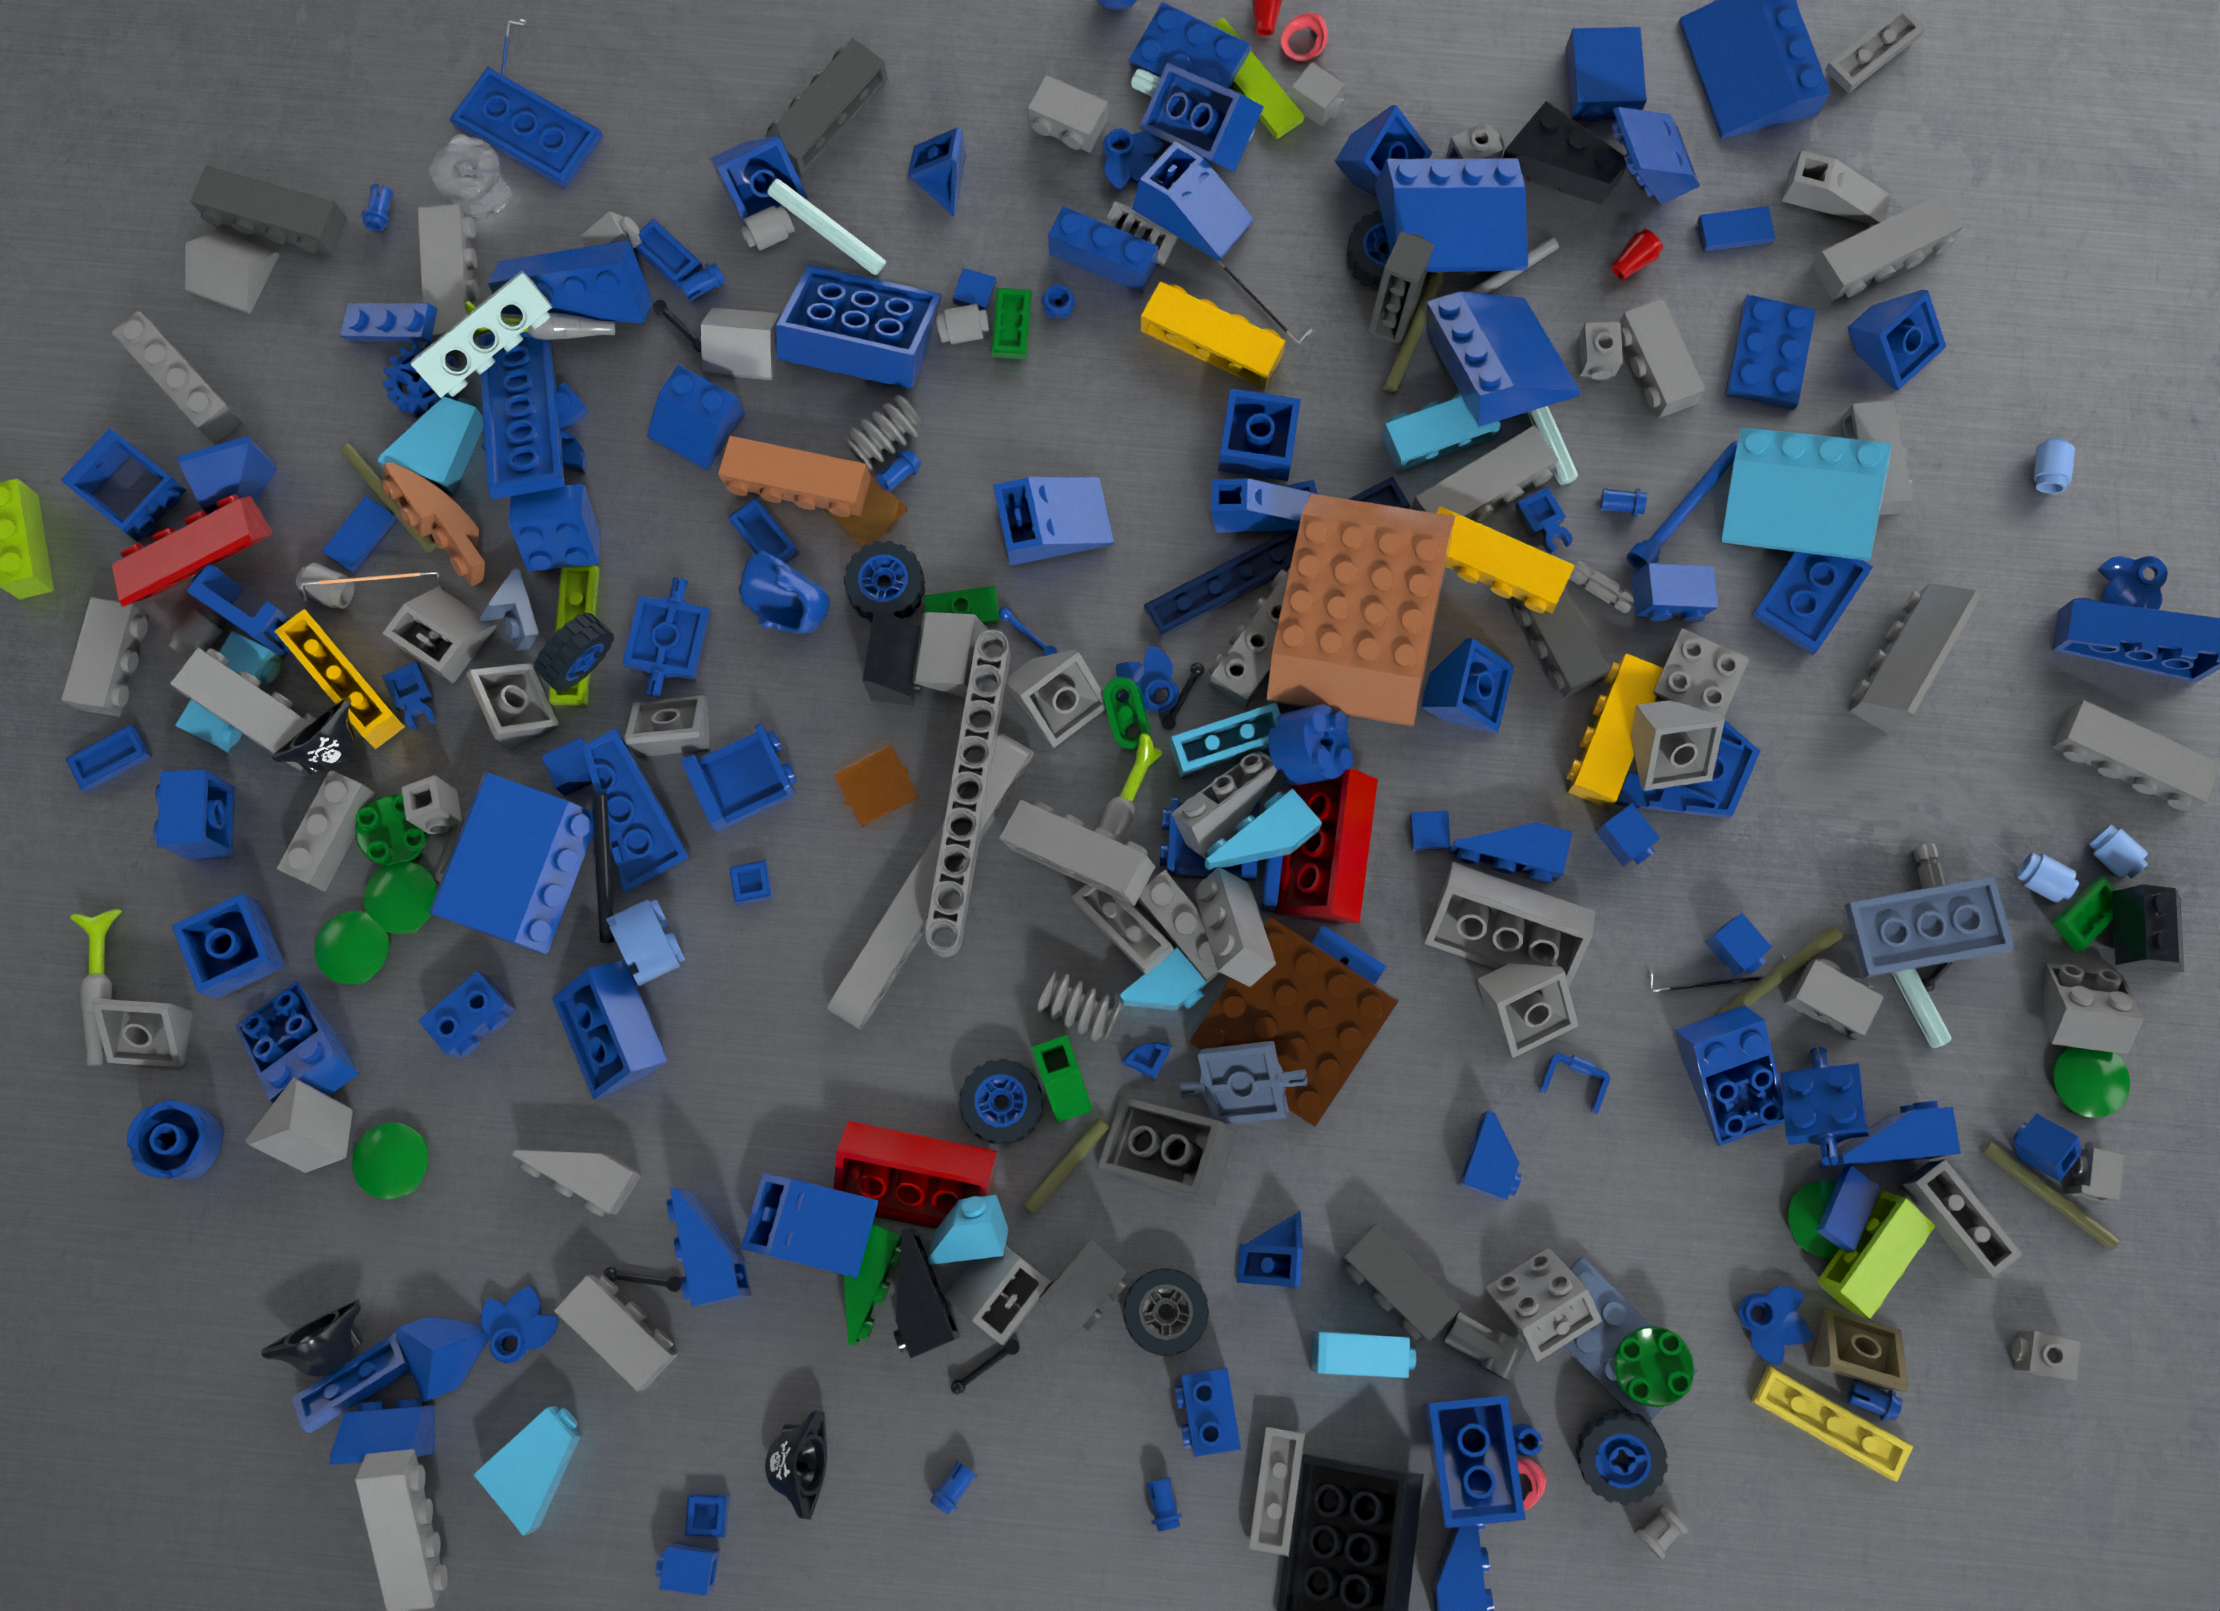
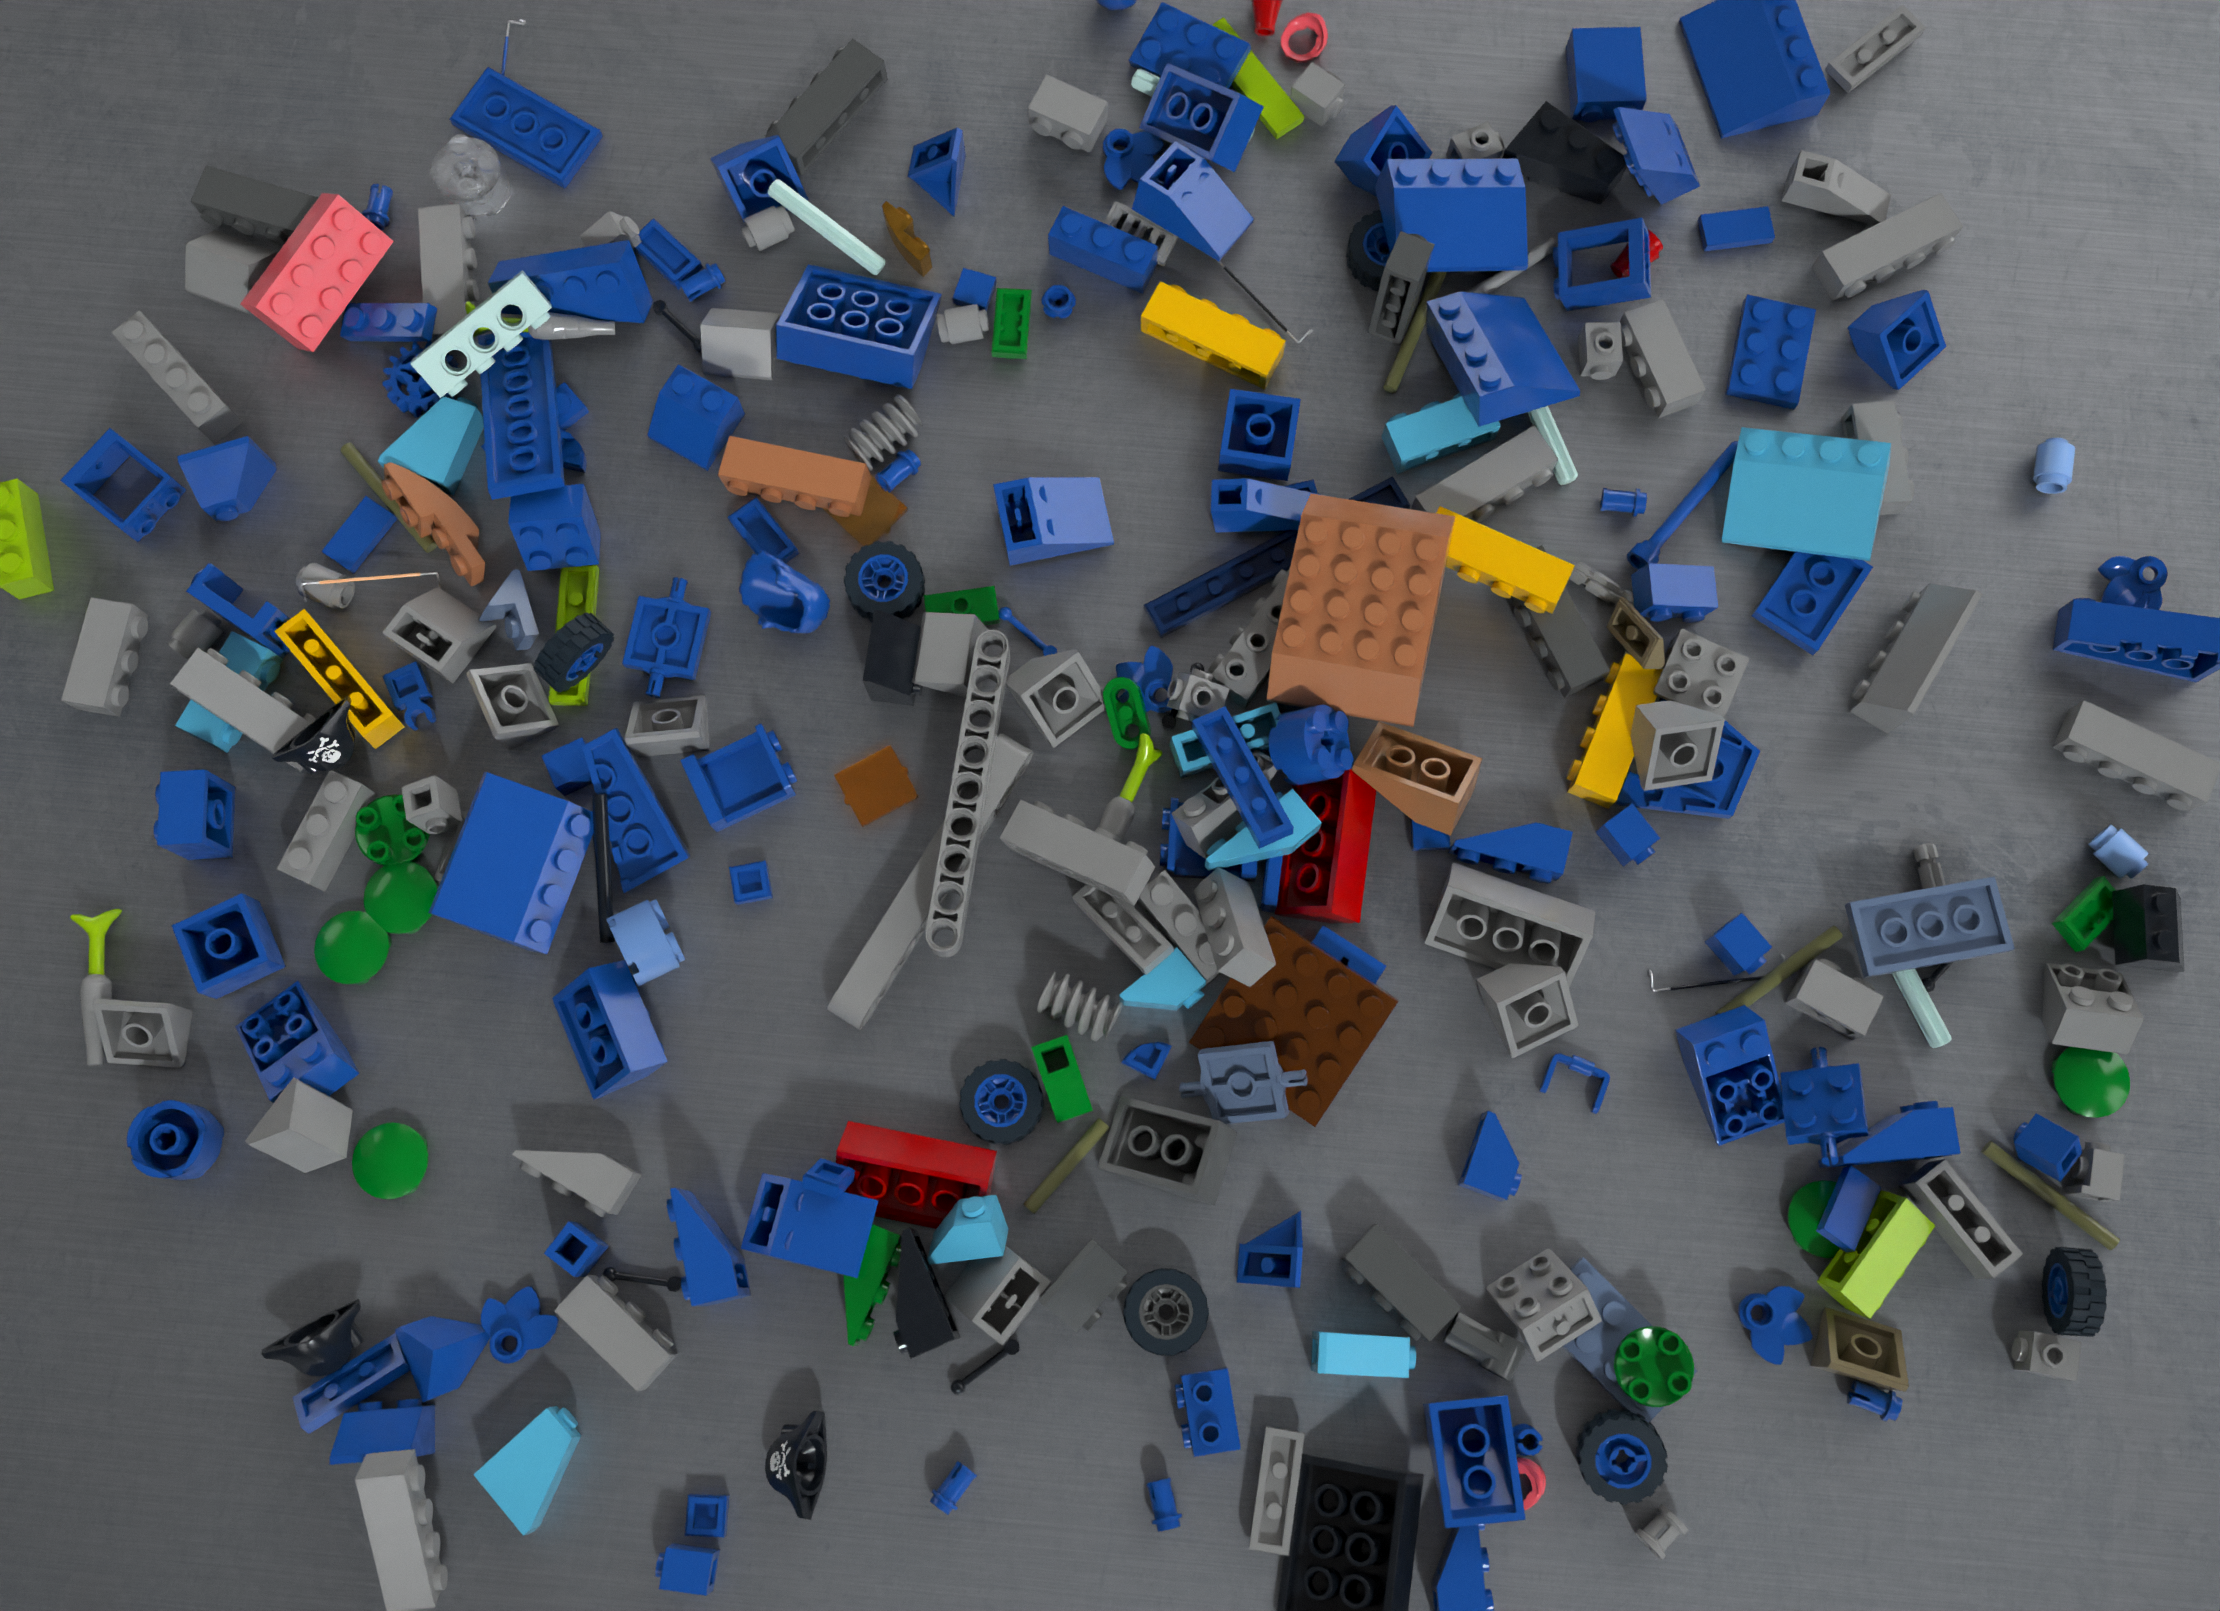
blue tile [66,724,152,792] -> none
red slope [112,494,273,607] -> none
blue brick [418,971,515,1058] -> none
blue slope [1421,638,1514,733] -> none
blue plate [1515,487,1573,555] -> none
light yellow tile [1751,1367,1913,1482] -> none
light blue brick [2016,852,2079,903] -> none
none -> coral brick [240,193,394,352]
none -> blue brick [544,1221,609,1277]
none -> blue tile [802,1158,855,1199]
none -> pearl gold slope [882,201,932,277]
none -> light grey brick [1167,668,1230,723]
none -> blue plate [1192,706,1294,849]
none -> medium nougat slope [1352,721,1483,836]
none -> blue window [1553,218,1651,311]
none -> dark tan slope [1606,597,1665,669]
none -> black wheel [2042,1247,2107,1337]

